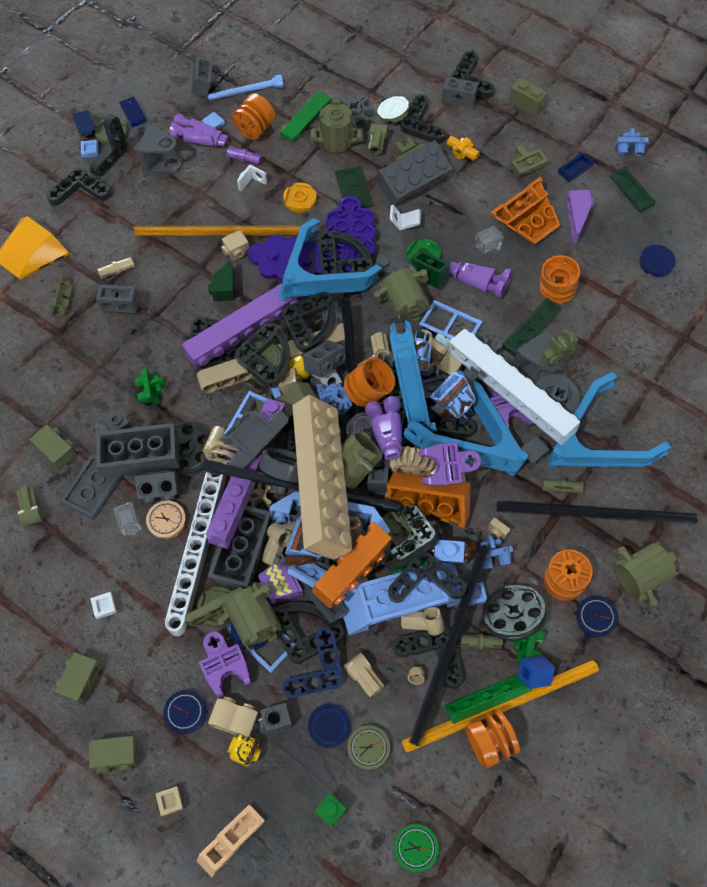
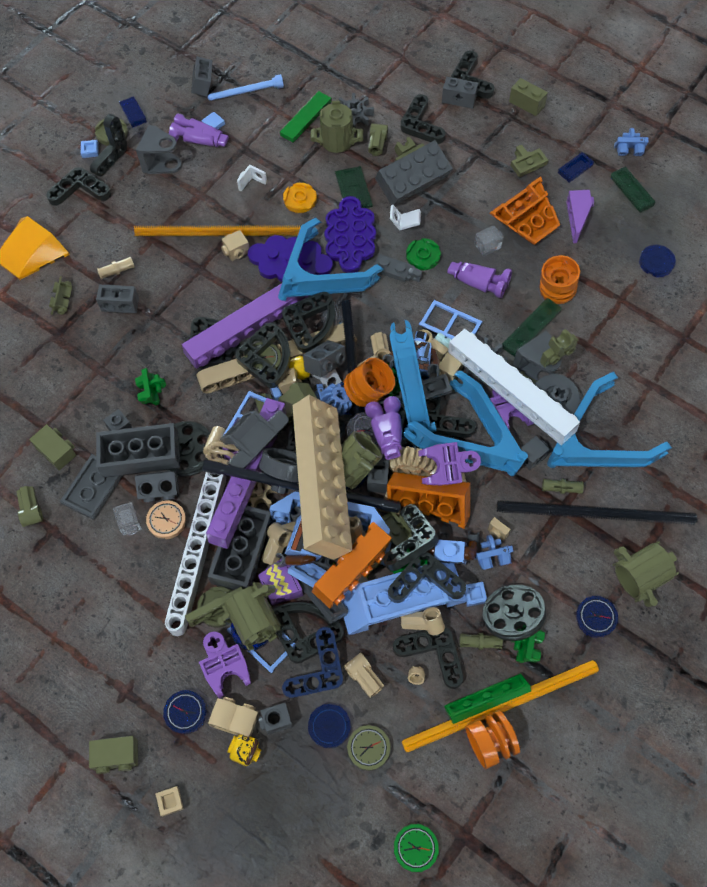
olive brick [55,652,102,705] -> none
dark blue slope [72,110,95,136] -> none
white plate [90,592,117,619] -> none
light nougat slope [196,805,265,877] -> none
dark green slope [208,261,235,302] -> none
medium lavender pin [227,146,262,165] -> none
orange wheel [231,94,276,140] -> none
green brick [315,793,347,829] -> none
pearl dark grey beam [319,231,373,275] -> none
olive container [374,268,430,323] -> none
tile [378,96,410,123] -> none
black axle [408,545,491,747] -> none
dark green slope [411,249,450,289] -> none
torso [429,366,479,419] -> none
light orange axle [446,135,480,161] -> none
blue brick [518,656,555,689] -> none
orange wheel [543,550,593,601] -> none

